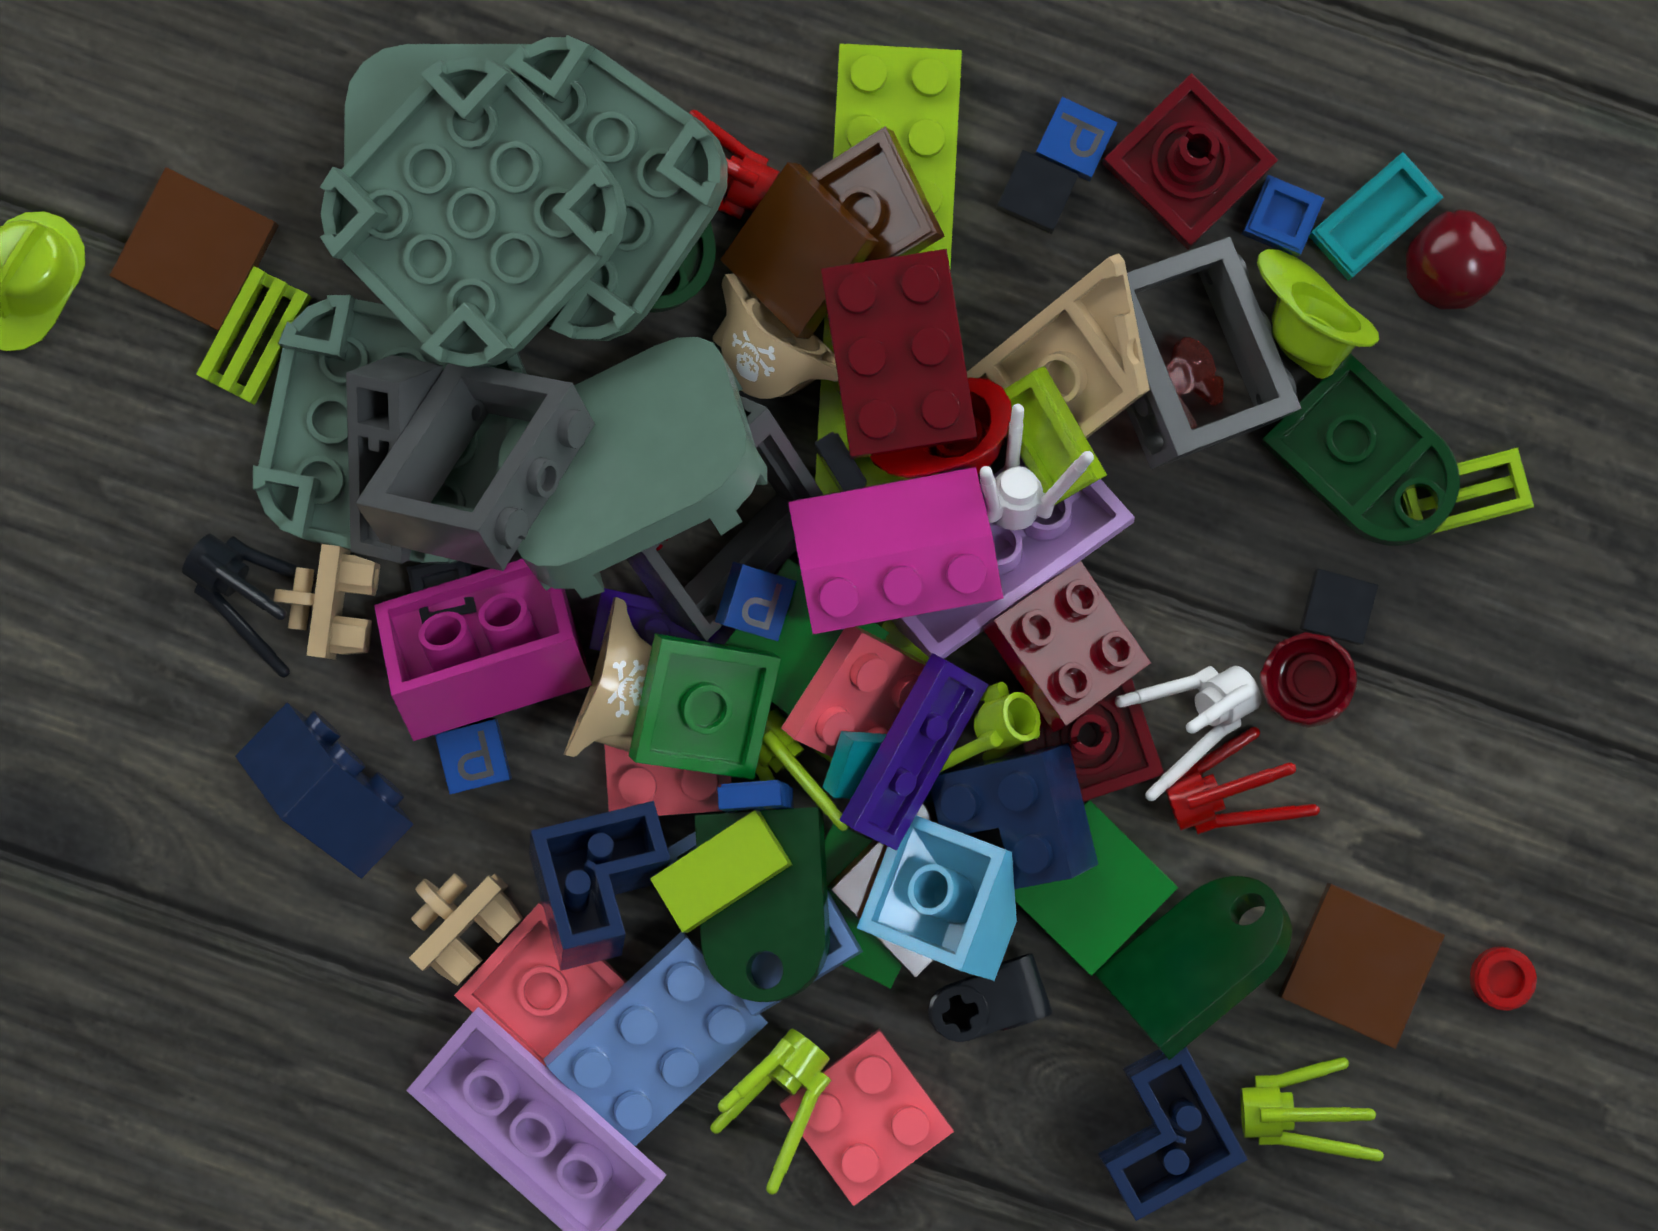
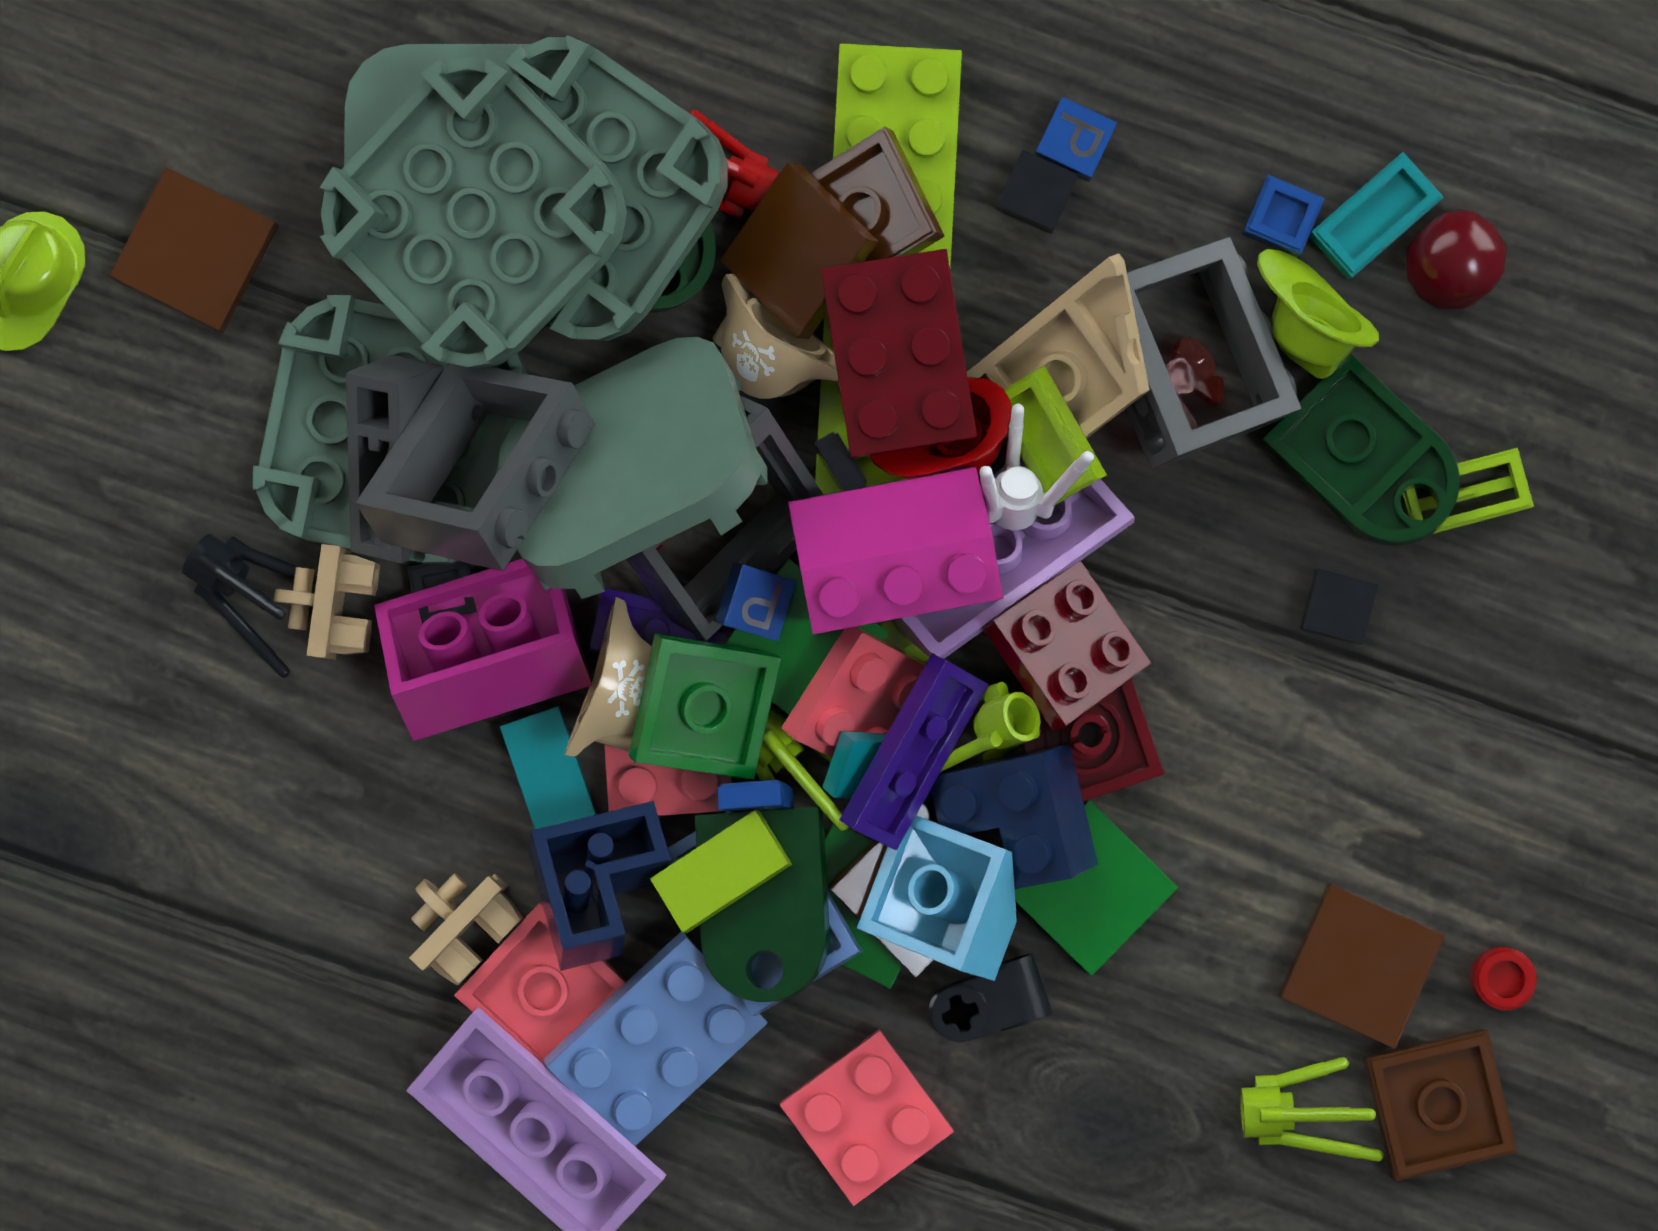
lime tile [196,266,312,405] -> none
dark blue brick [235,702,414,879] -> none
blue tile [435,719,512,794] -> none
lime plant [710,1028,832,1195] -> none
dark green tile [1095,876,1292,1060] -> none
dark blue brick [1098,1047,1248,1221] -> none
dark red plate [1102,73,1278,250] -> none
white plant [1114,666,1261,801] -> none
red plant [1165,727,1320,835] -> none
dark red hair [1260,632,1357,728] -> none
none -> teal tile [500,706,597,829]
none -> reddish brown tile [1363,1029,1517,1181]

